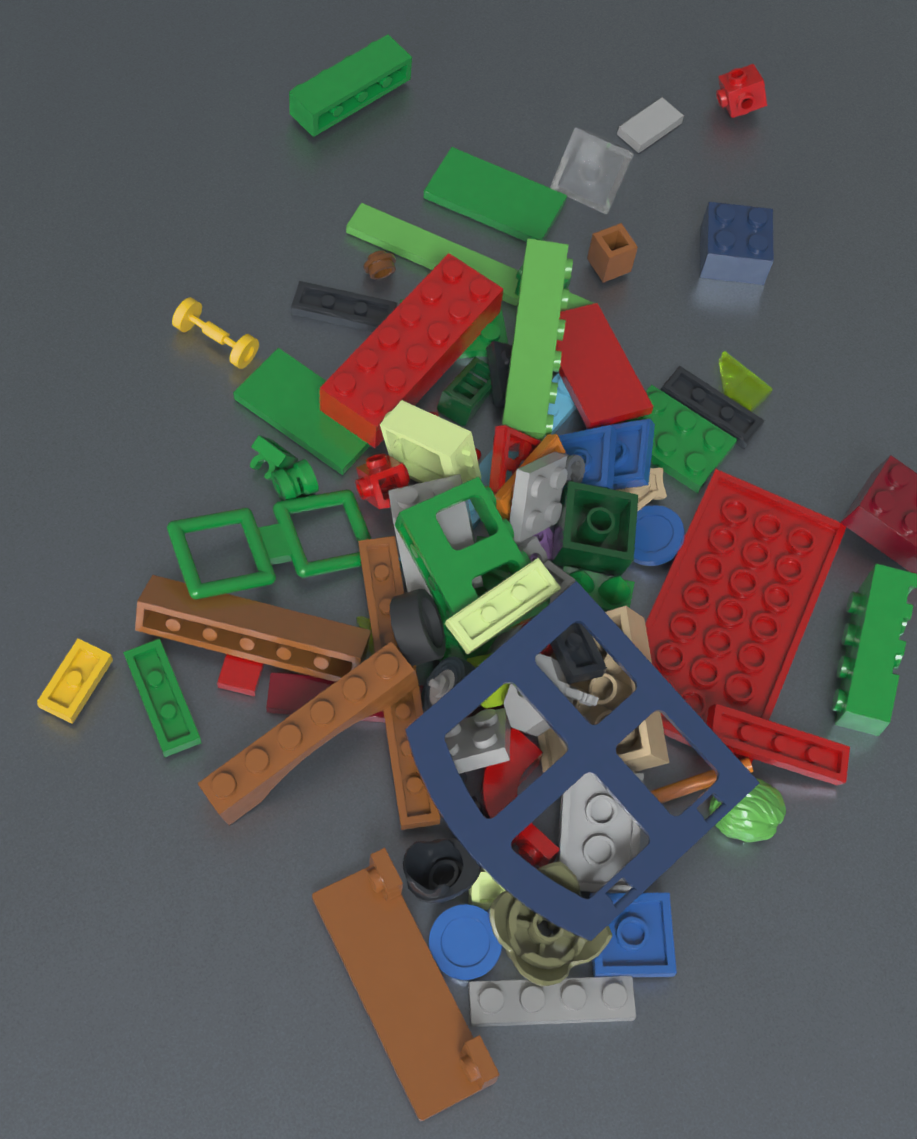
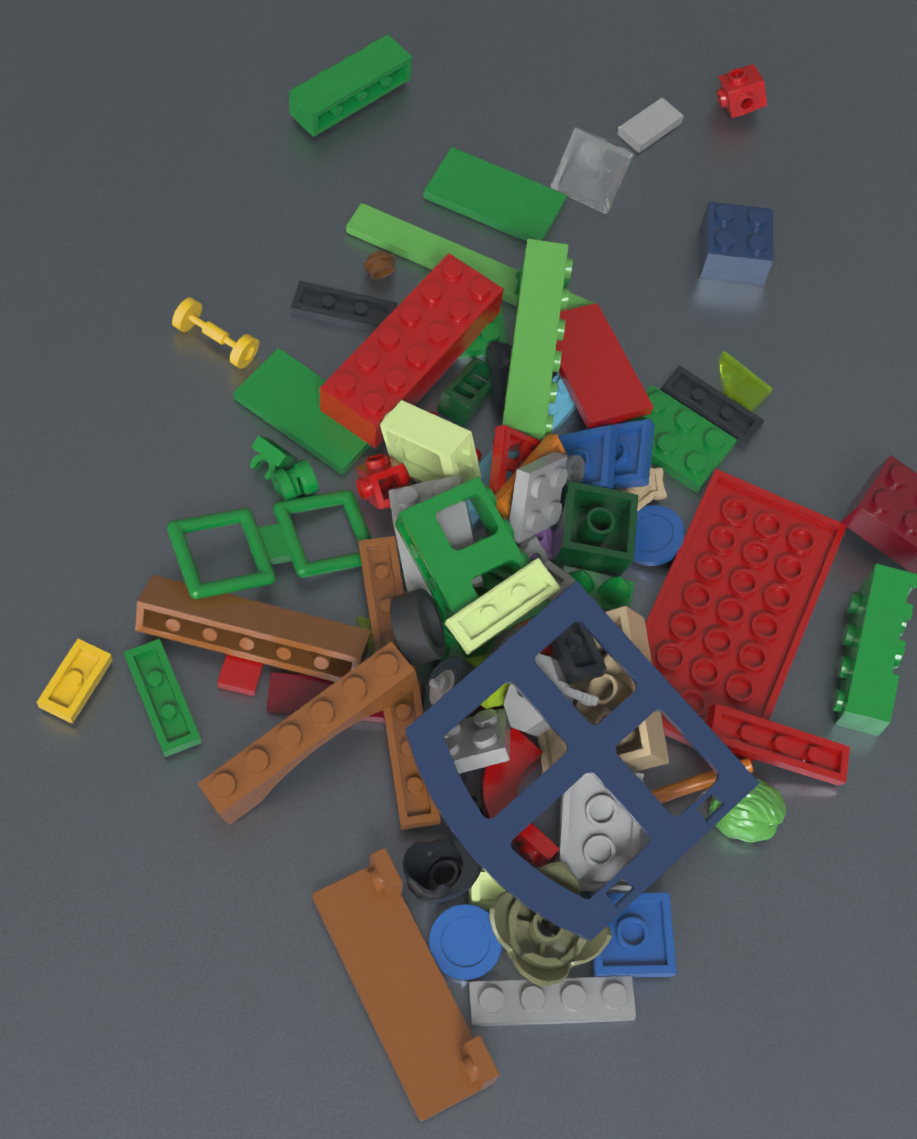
dark orange brick [587,223,638,283] -> none

